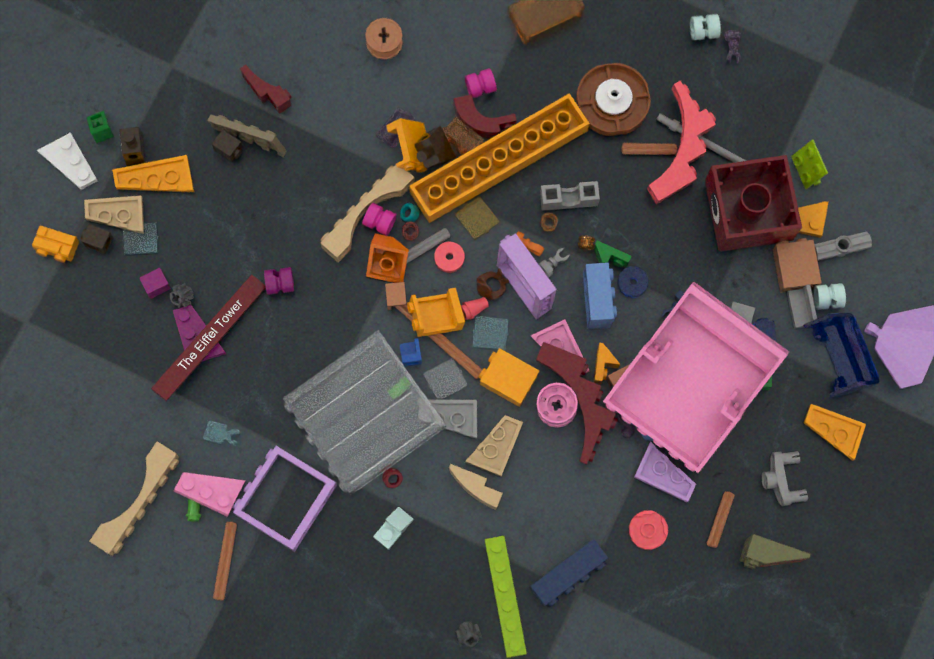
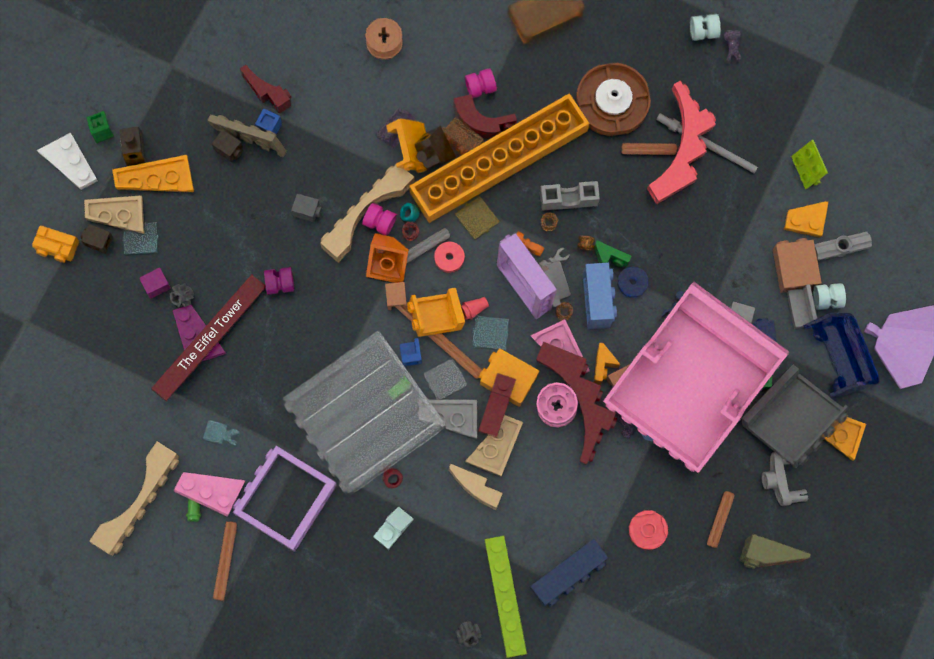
reddish brown piece [476,268,509,300] -> none
lavender wing [634,442,696,502] -> none
dark red brick [705,155,802,252] -> none
none -> blue panel [255,108,282,134]
none -> dark grey brick [291,194,322,222]
none -> dark red slope [478,373,516,438]
none -> light grey panel [541,260,571,307]
none -> clear orange bush [556,302,573,320]
none -> dark grey panel [742,364,848,468]

